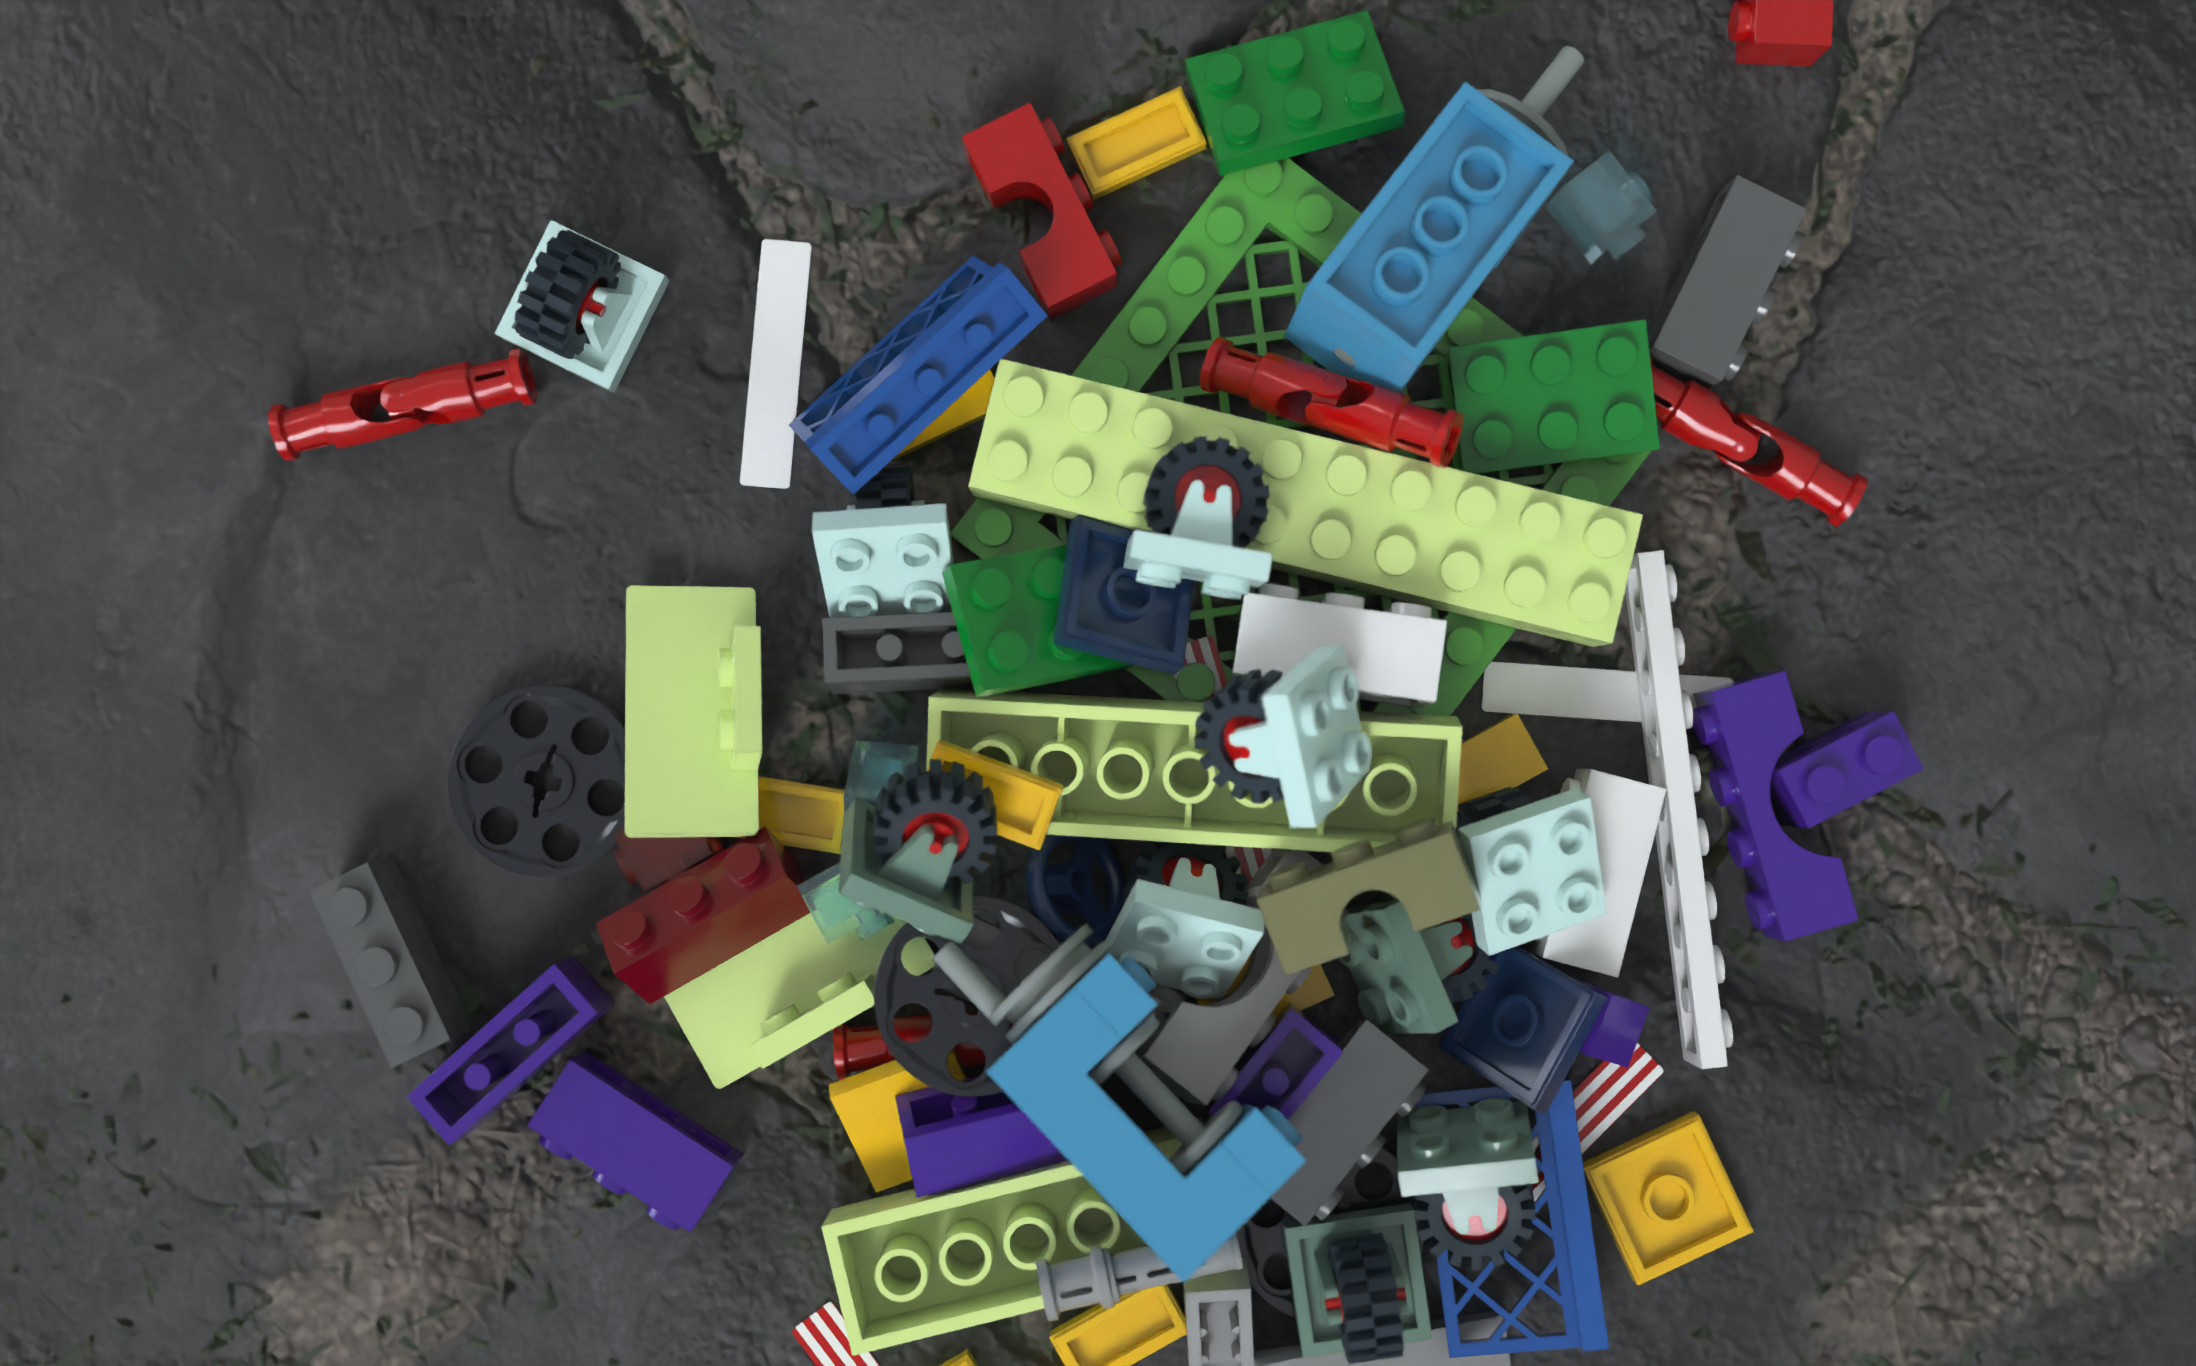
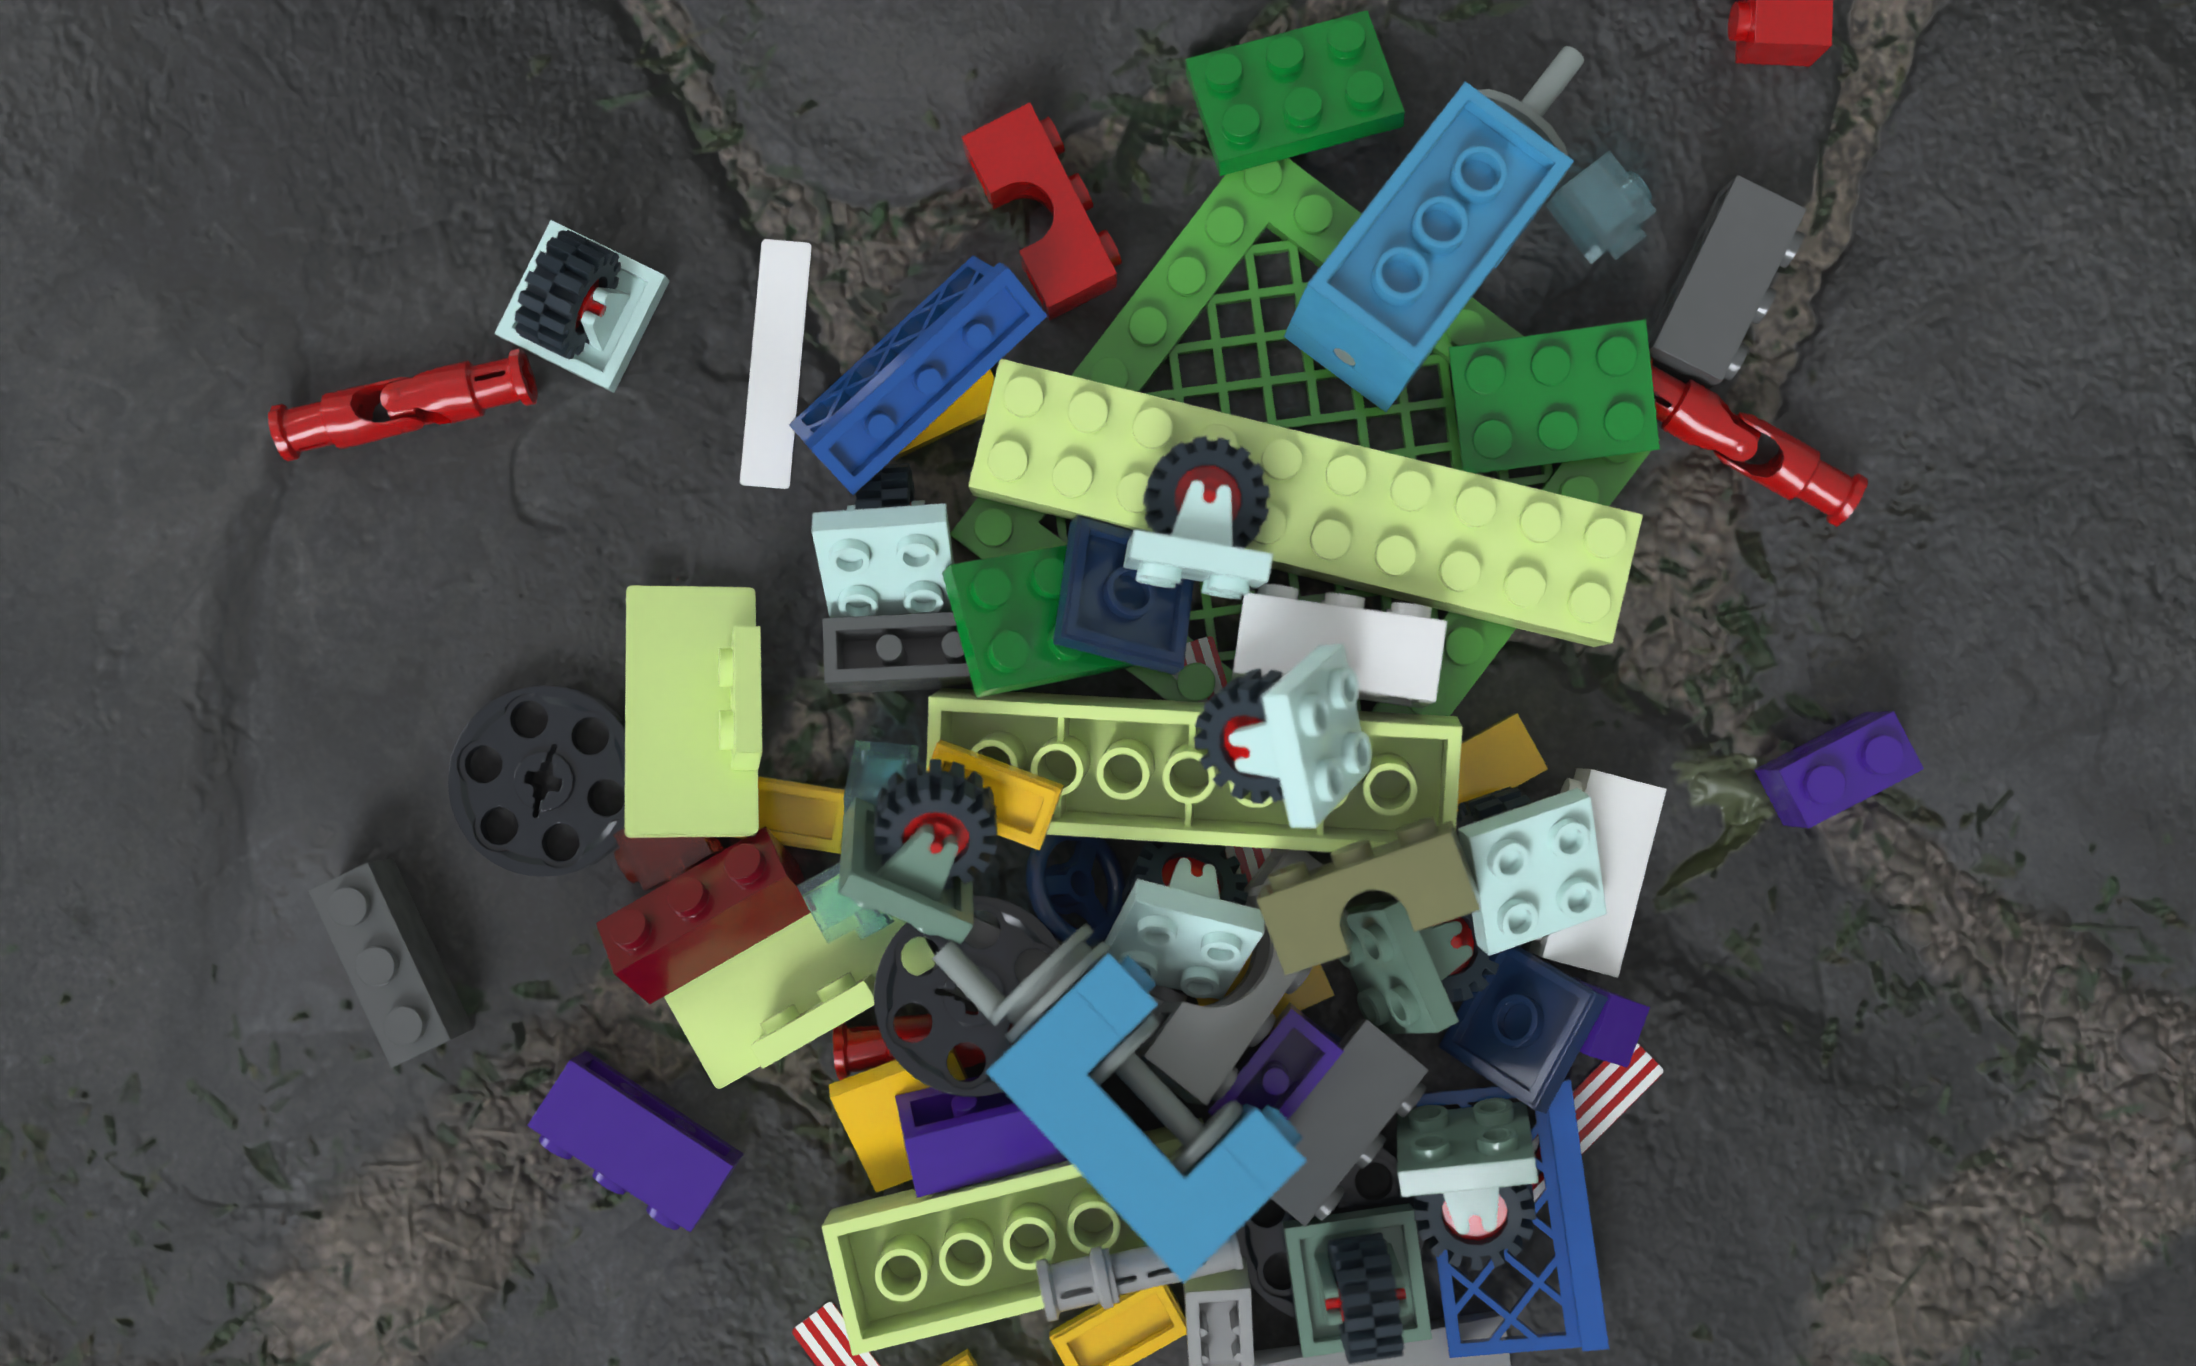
dark purple brick [406,956,616,1146] -> none
yellow tile [1066,86,1207,201] -> none
red piece [1200,337,1464,468] -> none
white sticker [1482,662,1733,726] -> none
yellow tile [1583,1111,1754,1286] -> none
white plate [1625,550,1733,1069] -> none
dark purple arch [1692,671,1859,942] -> none

